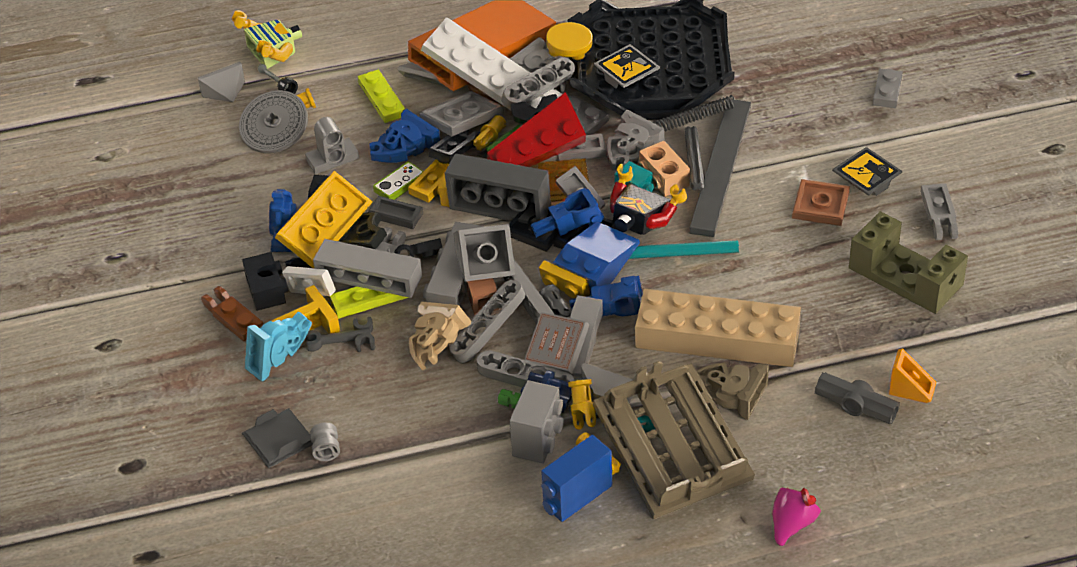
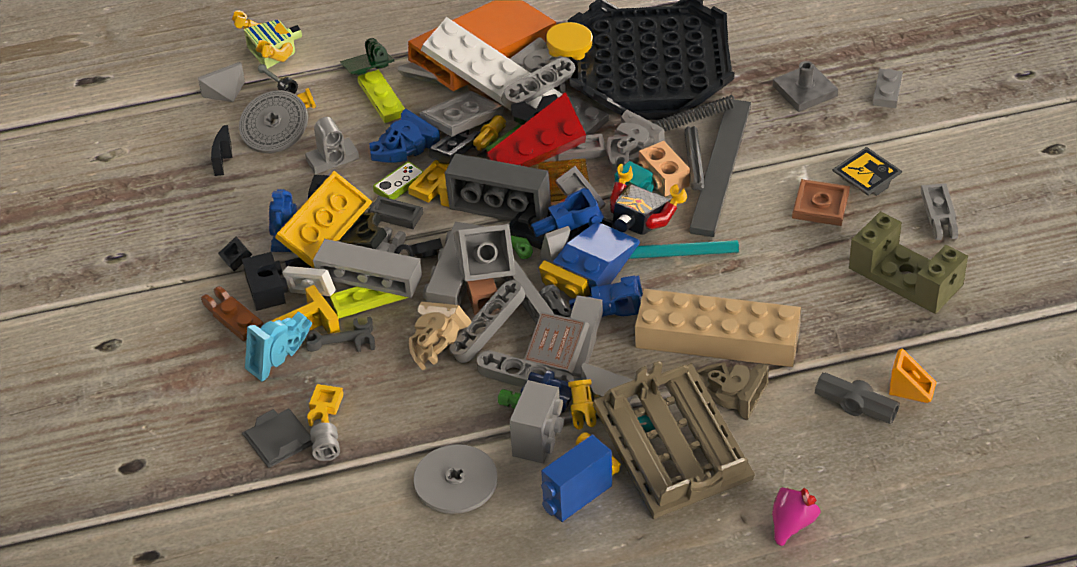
piece [594,44,660,88] -> none
none -> black slope [211,125,233,176]
none -> black tile [218,237,253,271]
none -> yellow plate [307,384,344,426]
none -> dark green hinge [340,38,395,75]
none -> light grey piece [414,444,497,514]
none -> bright green arm [511,236,533,259]
none -> light grey slope [540,226,571,264]
none -> flat silver tile [773,61,838,112]

